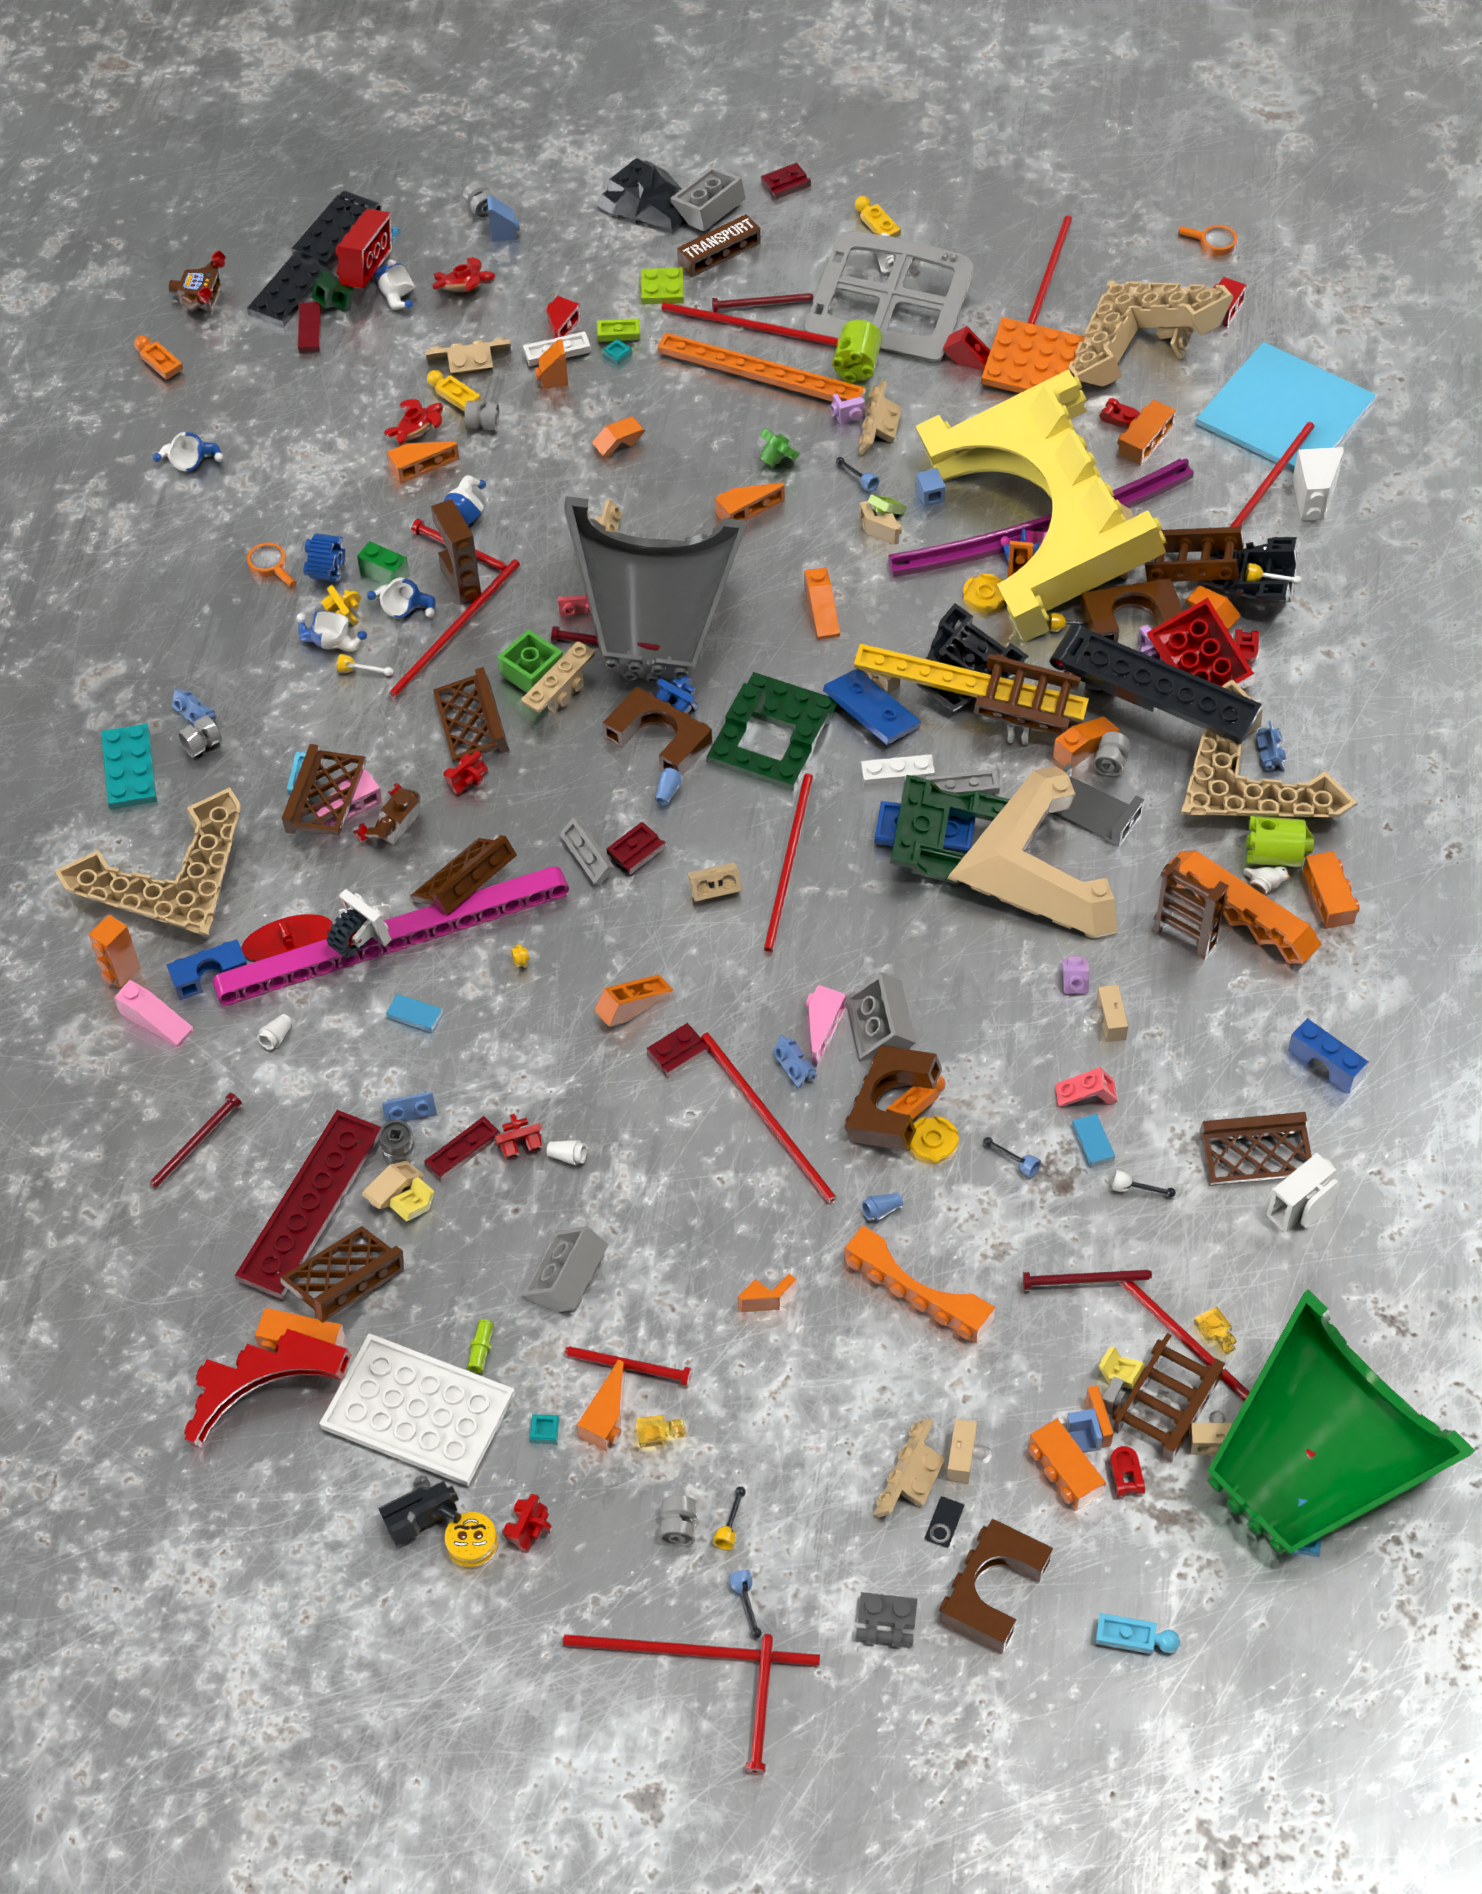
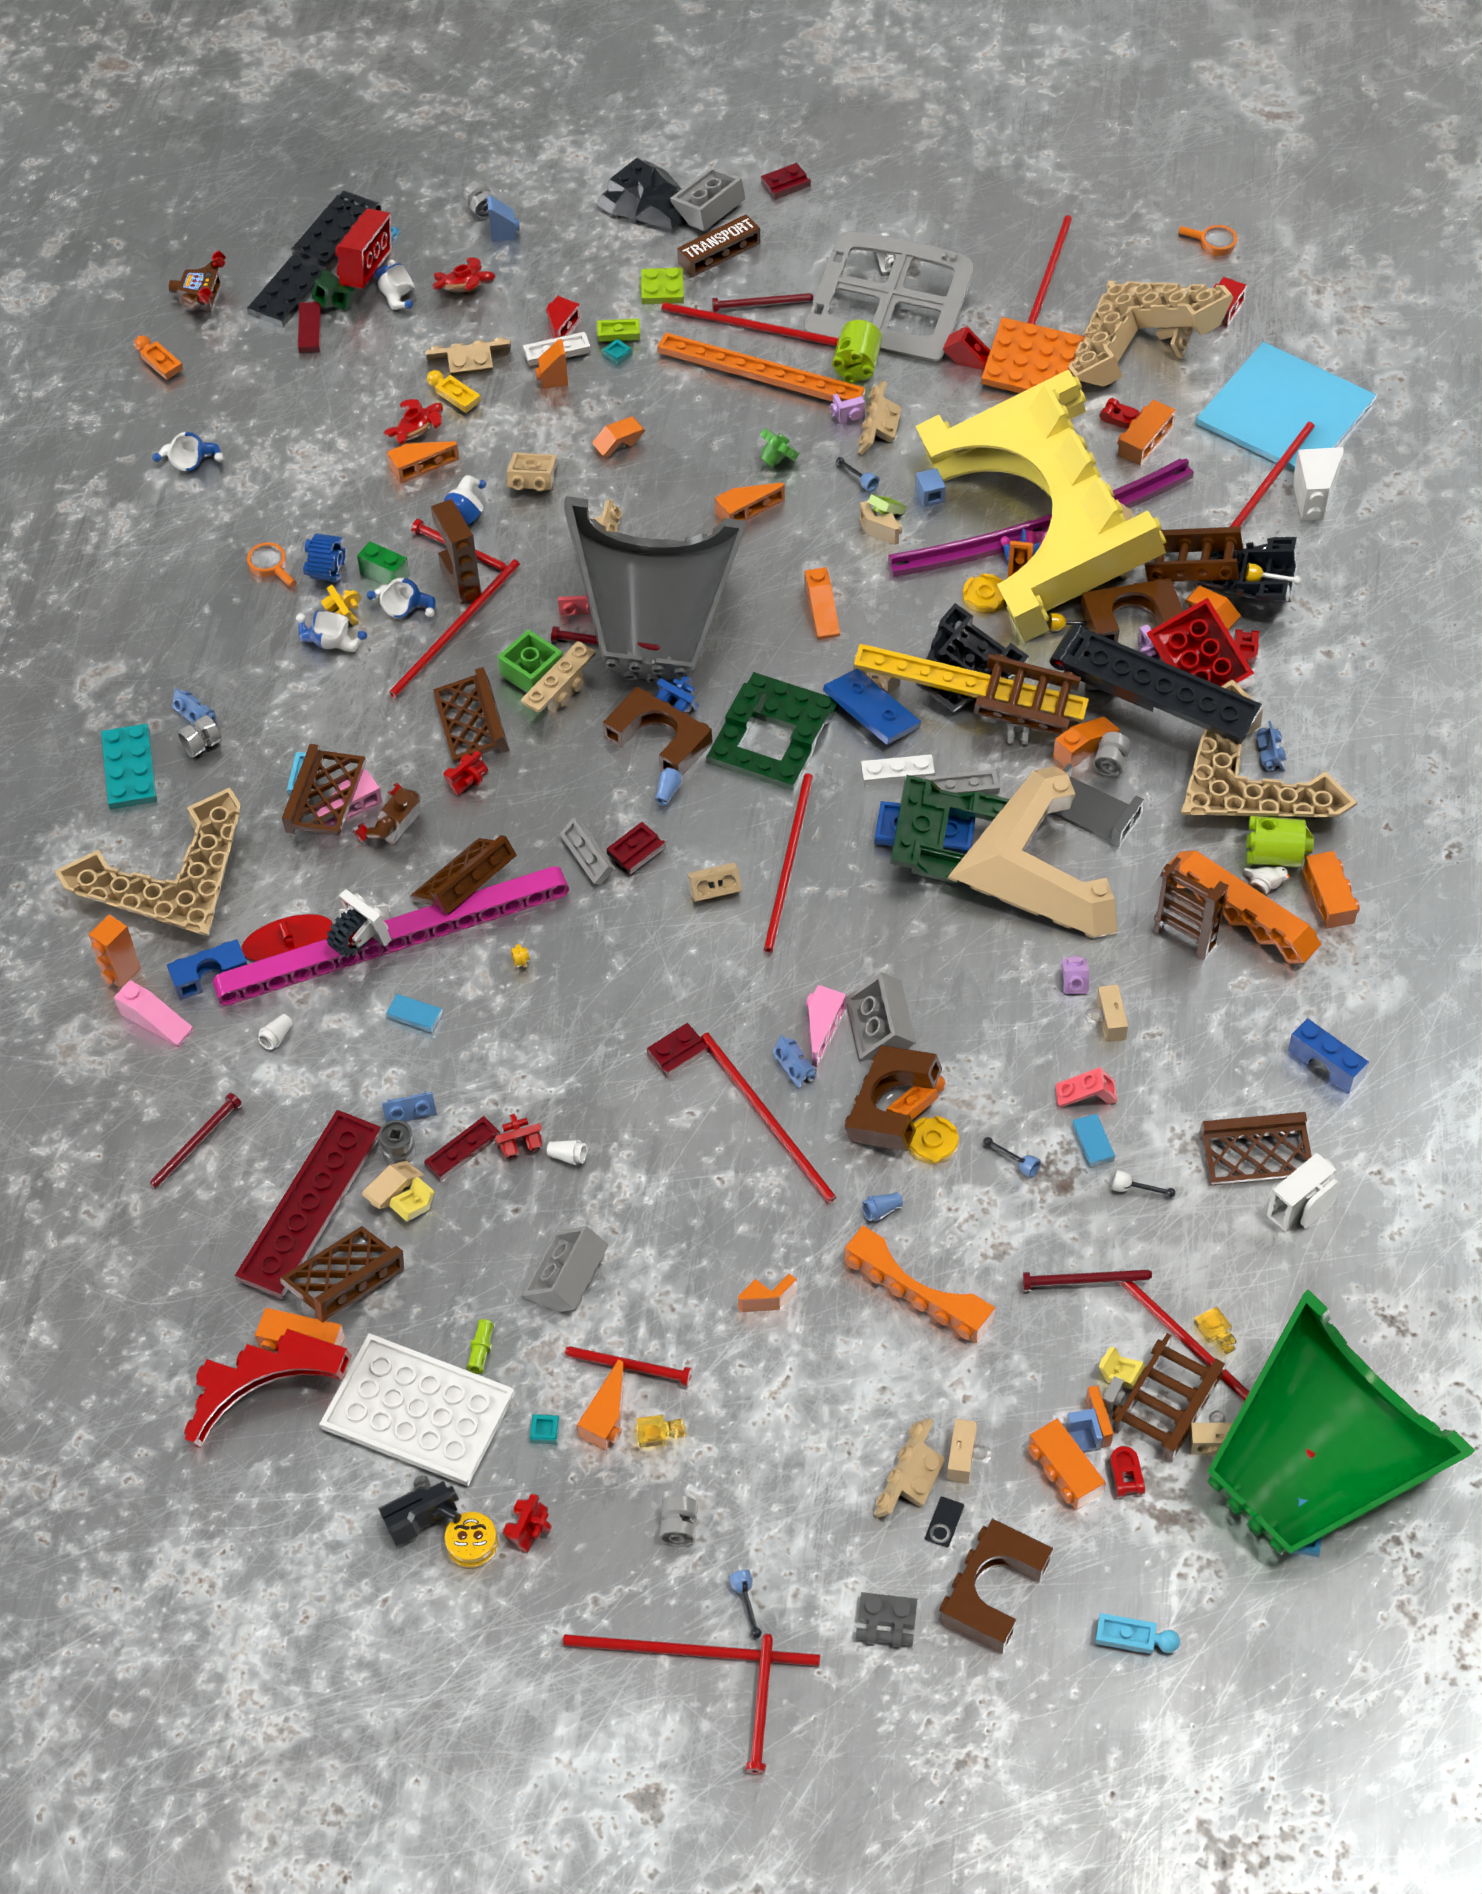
hinge [337,654,393,676] -> none
light grey wheel [464,401,500,431] -> none
orange slope [594,974,674,1027] -> none
yellow hinge [713,1486,746,1550] -> none
yellow plate [854,196,901,238] -> none
none -> tan plate [507,452,557,491]

